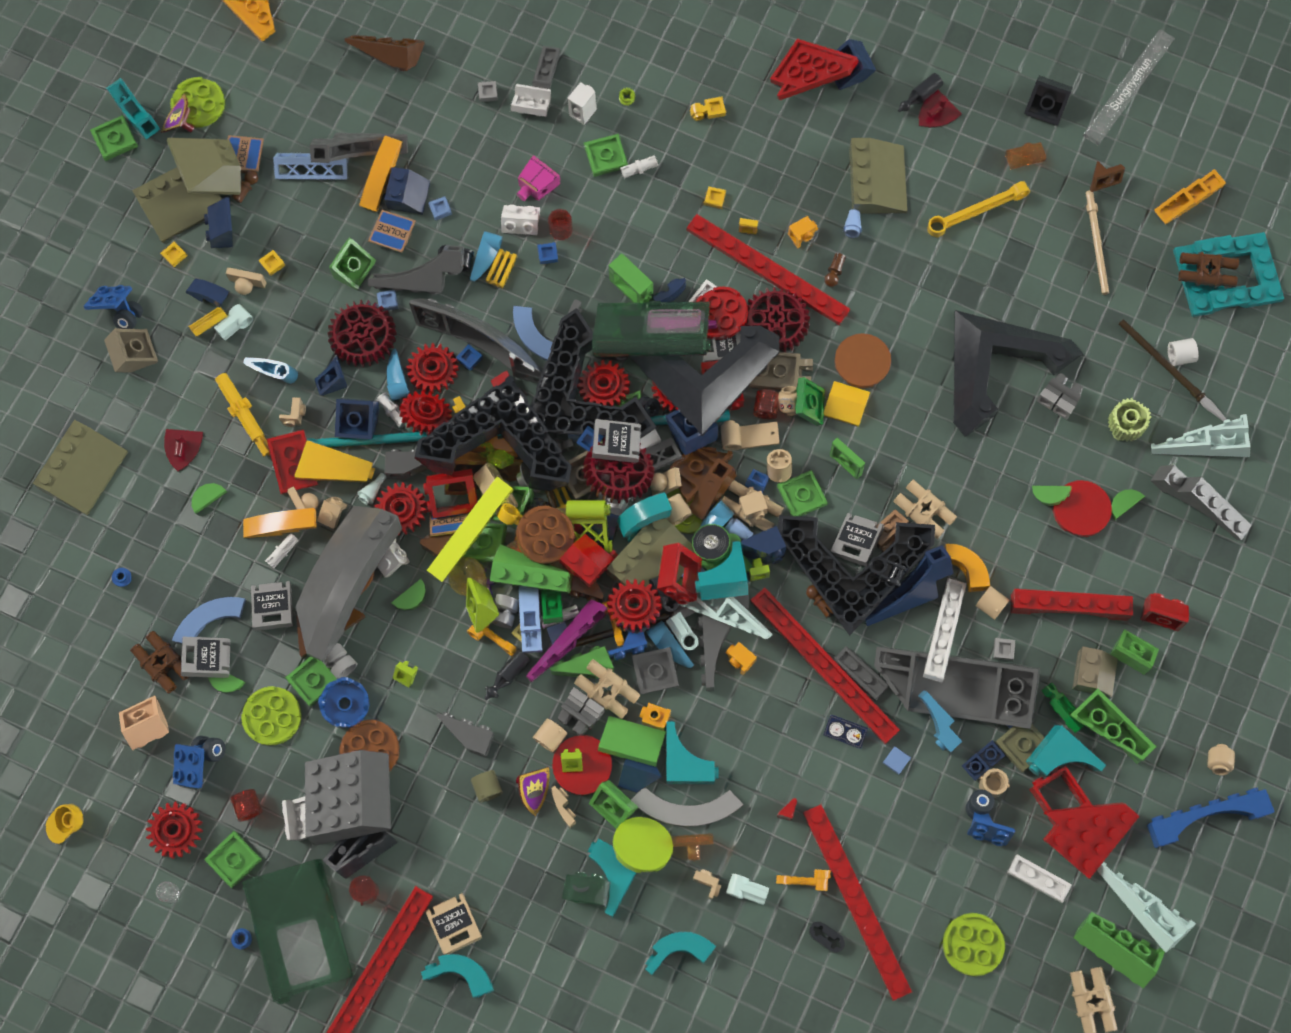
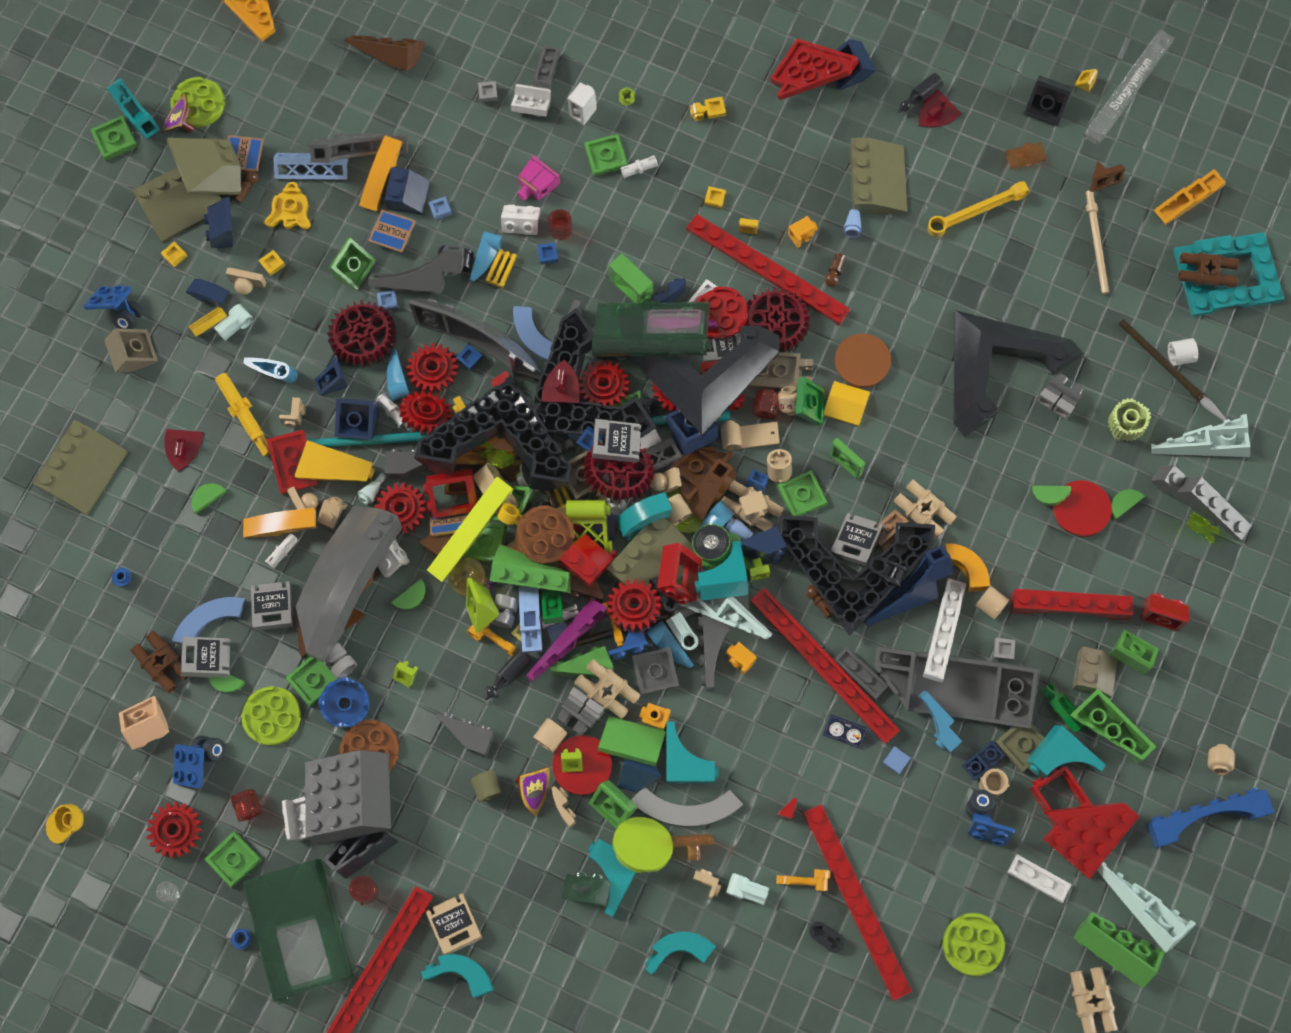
none -> yellow tile [264,182,311,230]
none -> dark red shield [541,360,580,403]
none -> yellow slope [1075,69,1097,92]
none -> clear neon green plate [1186,511,1221,543]

